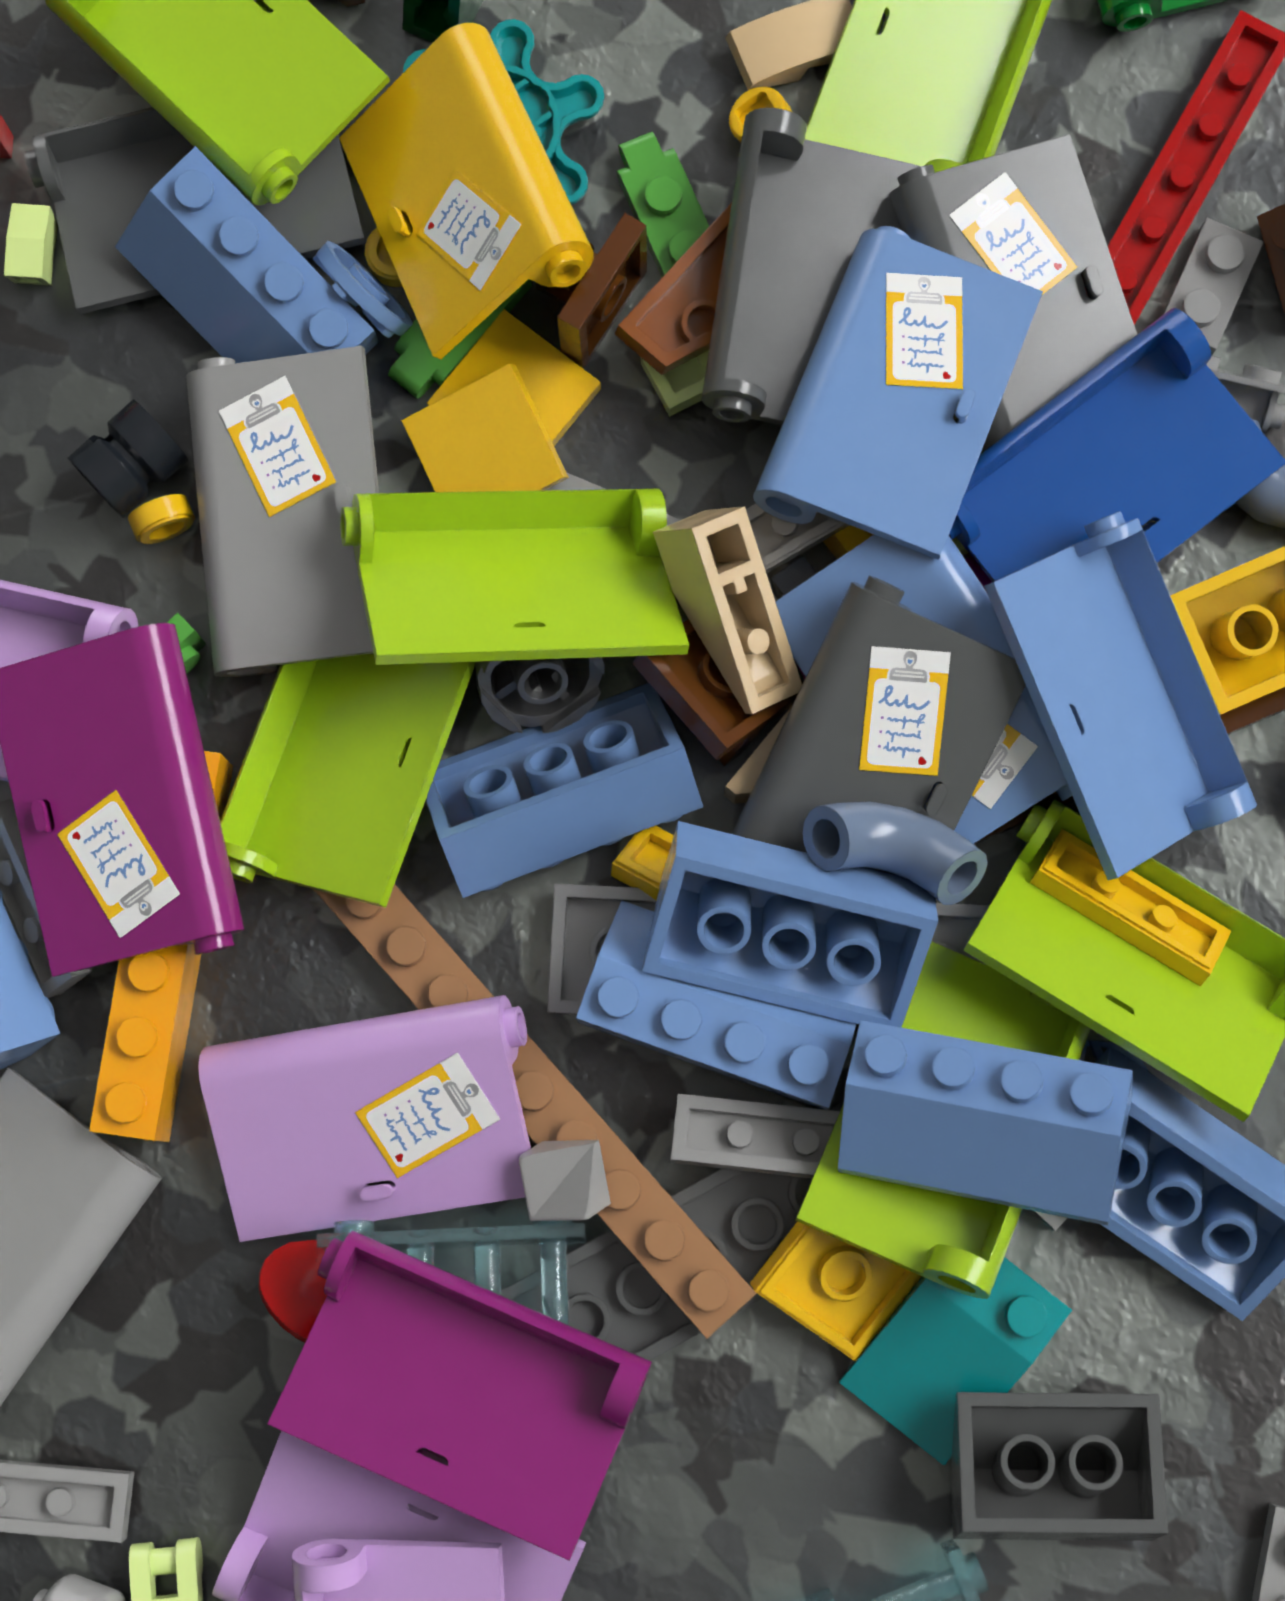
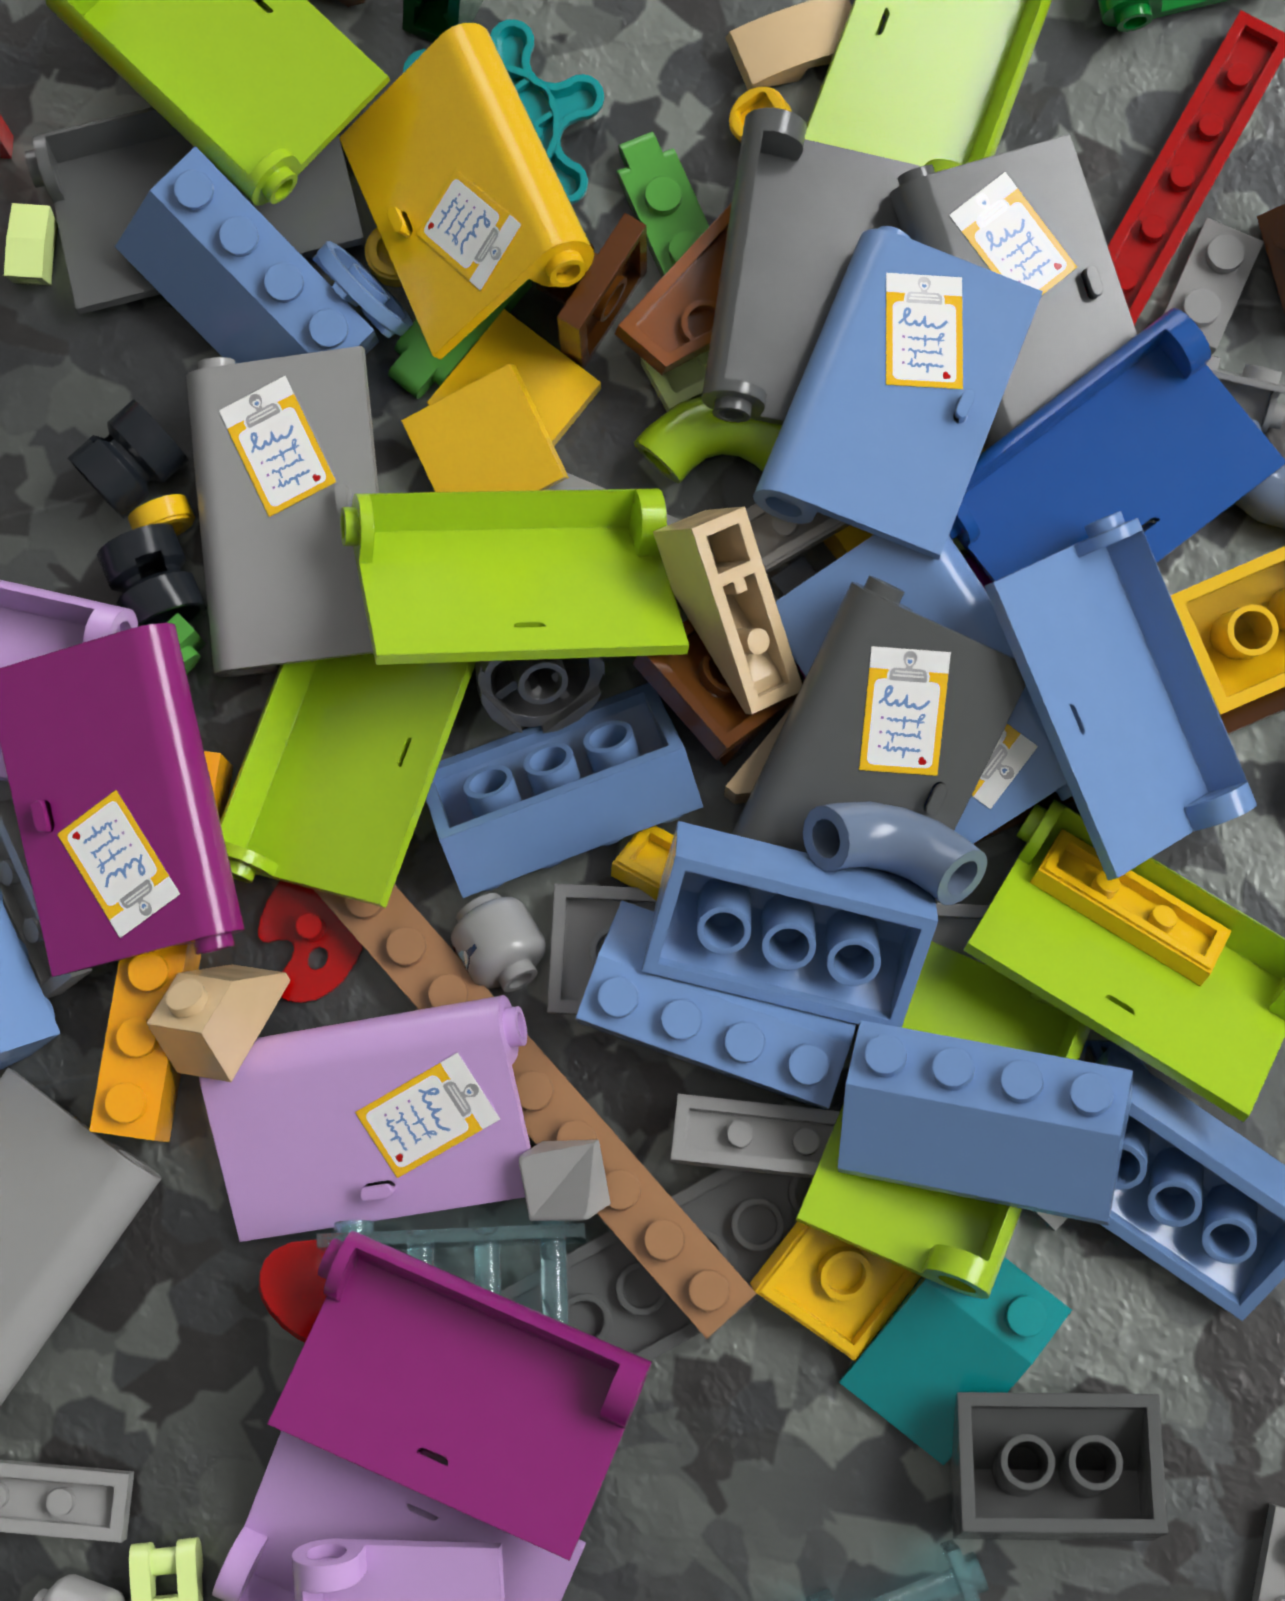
none -> black wheel [97,523,207,627]
none -> tan slope [147,964,290,1082]
none -> red piece [258,881,364,1003]
none -> light grey head [451,893,546,992]
none -> lime cylinder [633,397,782,484]

